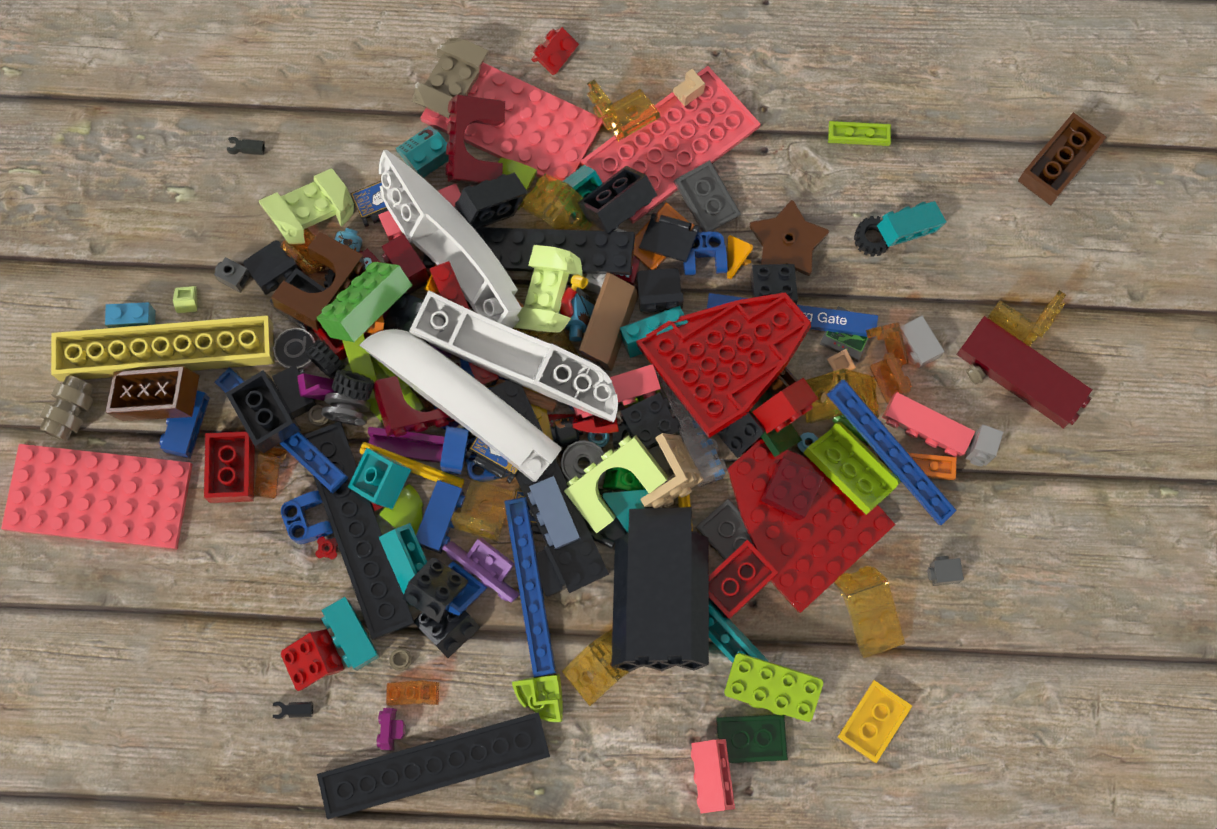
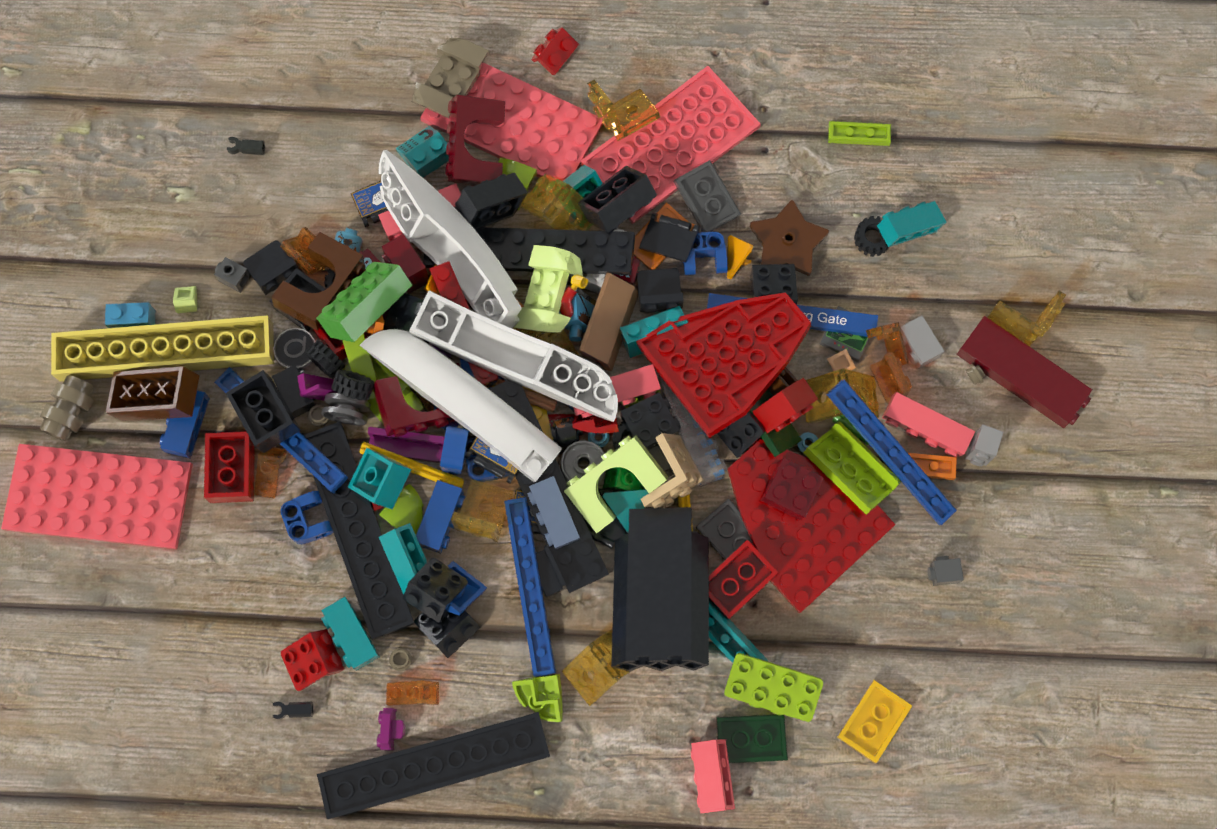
yellowish green piece [259,168,354,244] -> none
red plate [315,537,338,560] -> none
medium lavender bracket [442,537,520,603] -> none
tan panel [673,69,705,106] -> none
clear yellow bracket [834,566,905,658] -> none
reddish brown brick [1018,112,1107,206] -> none

